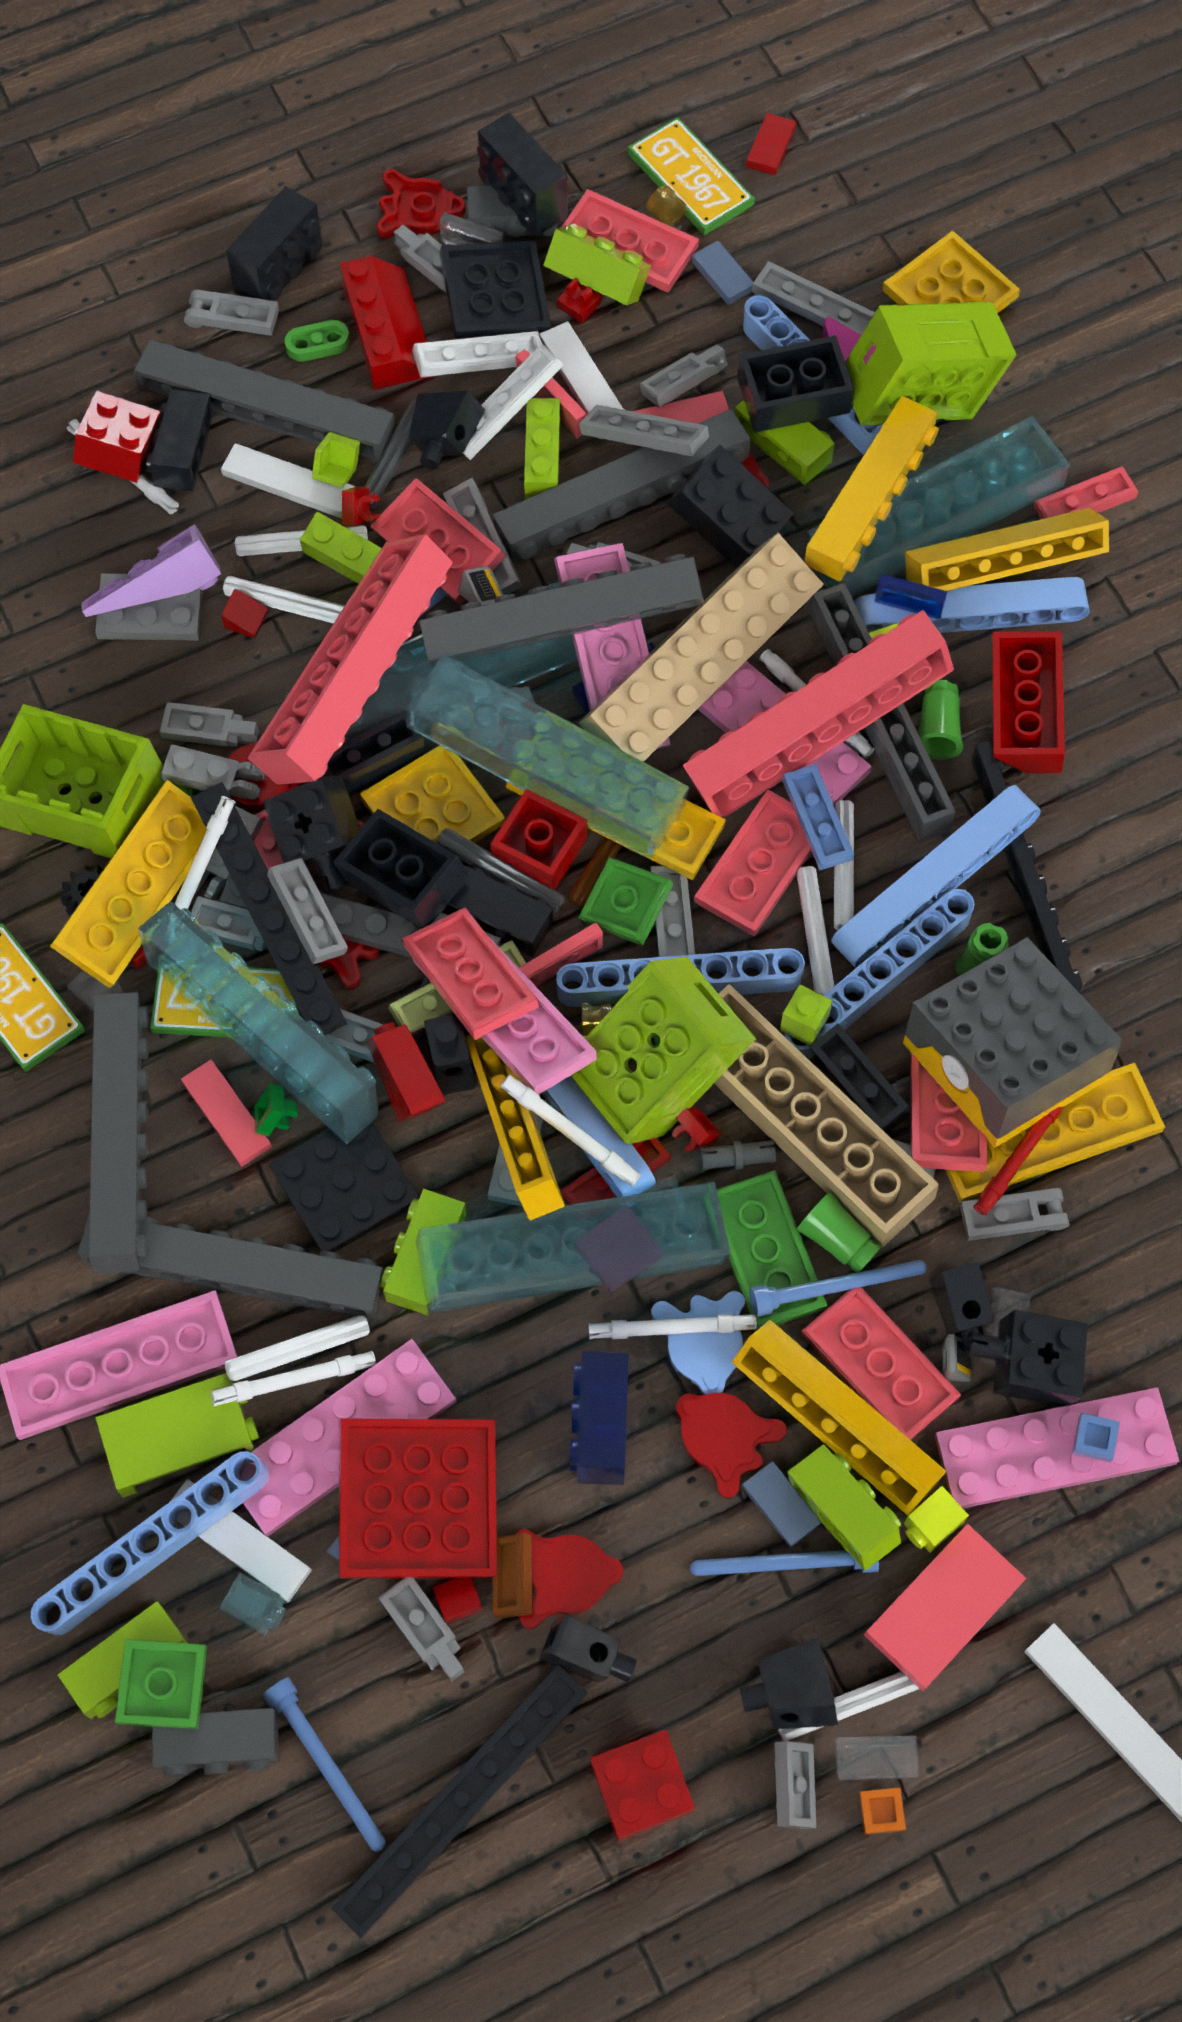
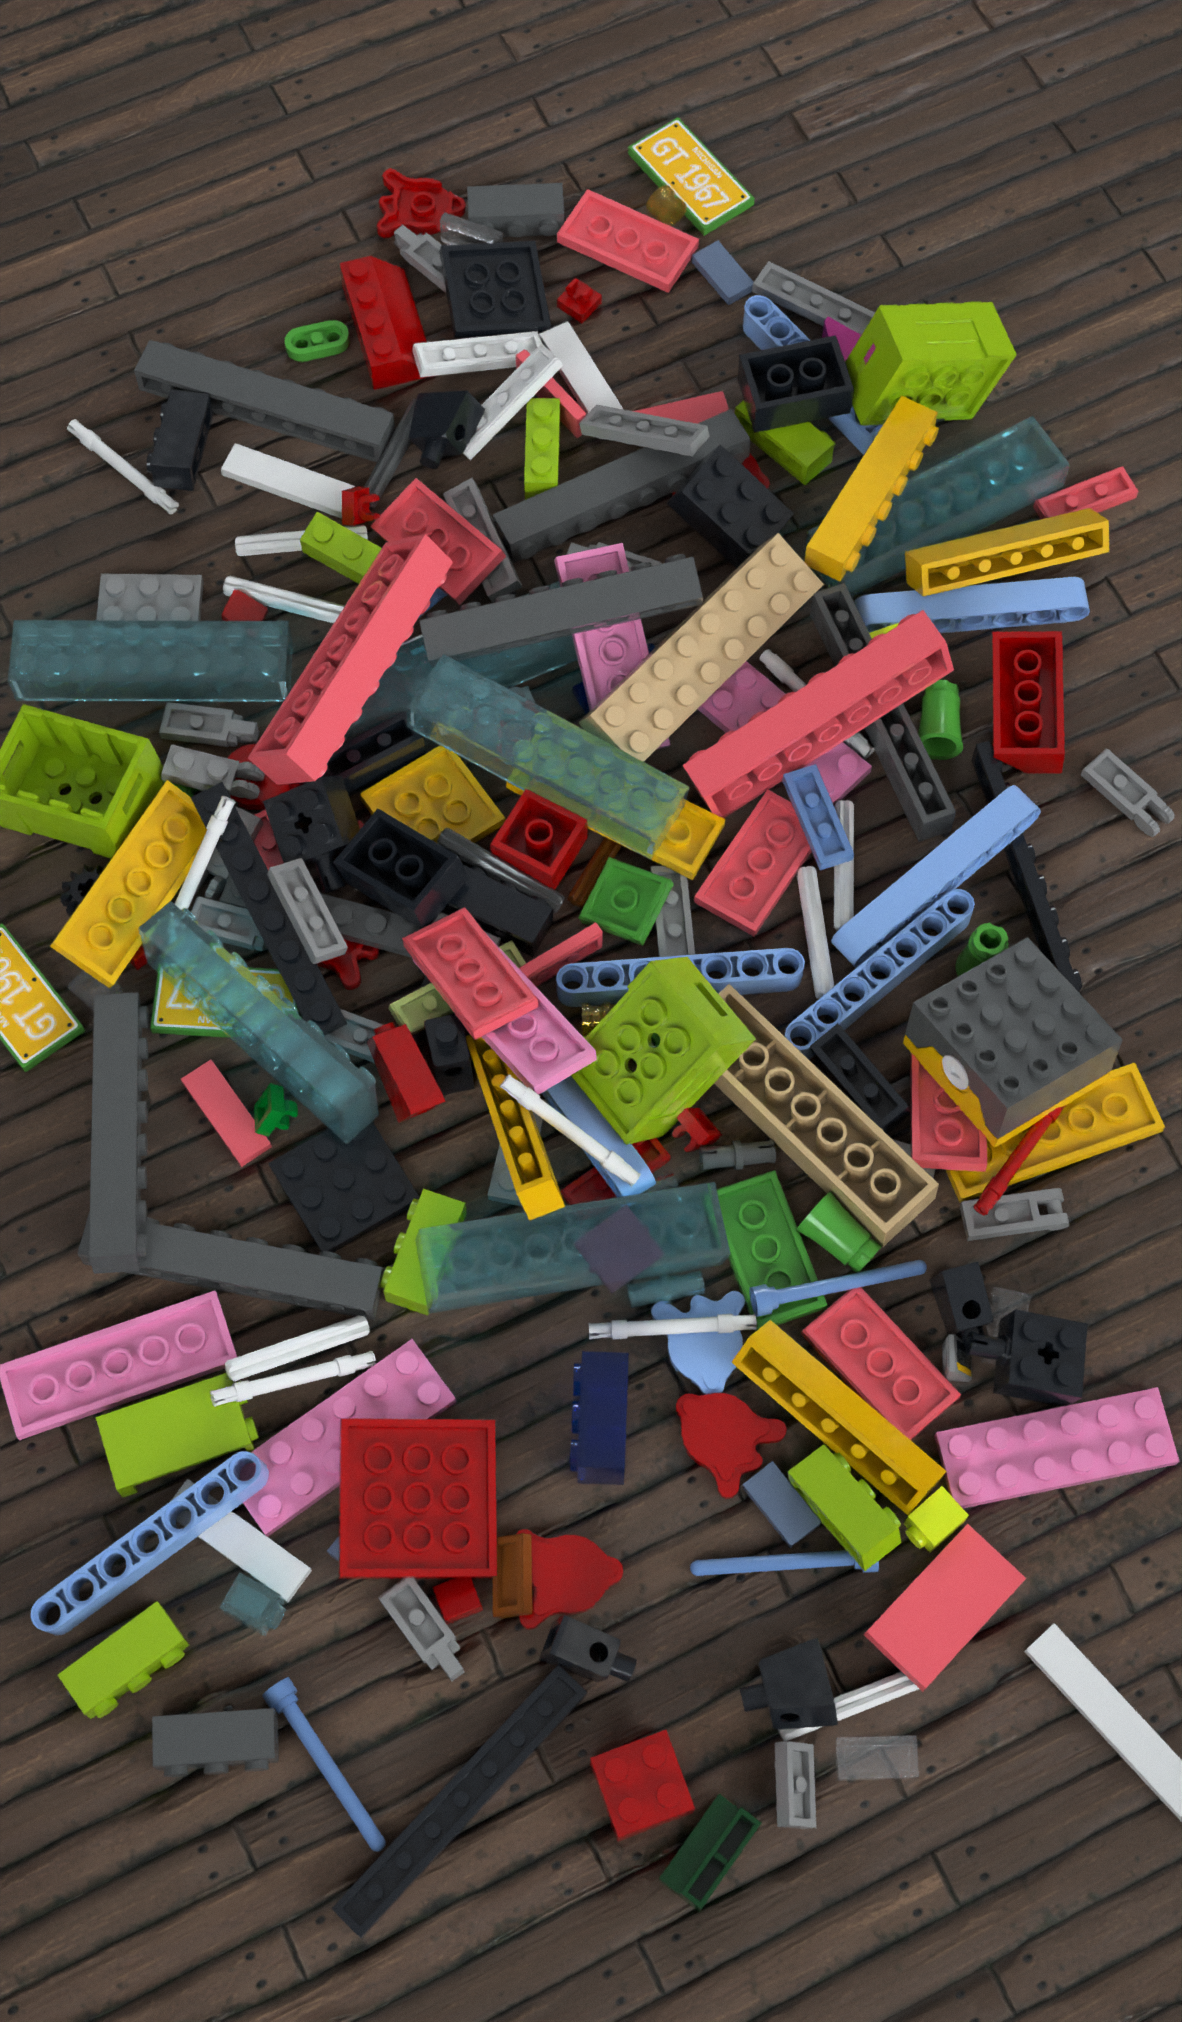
red brick [73,391,160,483] -> none
lavender wedge [81,524,221,617] -> none
bright green plate [115,1640,207,1729] -> none
light grey plate [184,290,279,336] -> none
black brick [226,186,323,301] -> none
lime panel [312,432,361,488] -> none
slope [458,566,503,606] -> none
black brick [477,113,568,236] -> none
lime brick [543,224,651,305] -> none
light grey hinge [639,344,728,408] -> none
red tile [746,113,796,176] -> none
lime brick [780,984,832,1046] -> none
orange plate [859,1788,906,1835] -> none
clear blue tile [874,574,948,619] -> none
yellow plate [882,230,1020,313] -> none
medium blue plate [1072,1413,1120,1463] -> none
none -> clear light blue brick [8,620,293,702]
none -> clear light blue pin [627,1270,705,1308]
none -> dark green piece [658,1794,761,1912]
none -> light grey hinge [1081,749,1175,837]

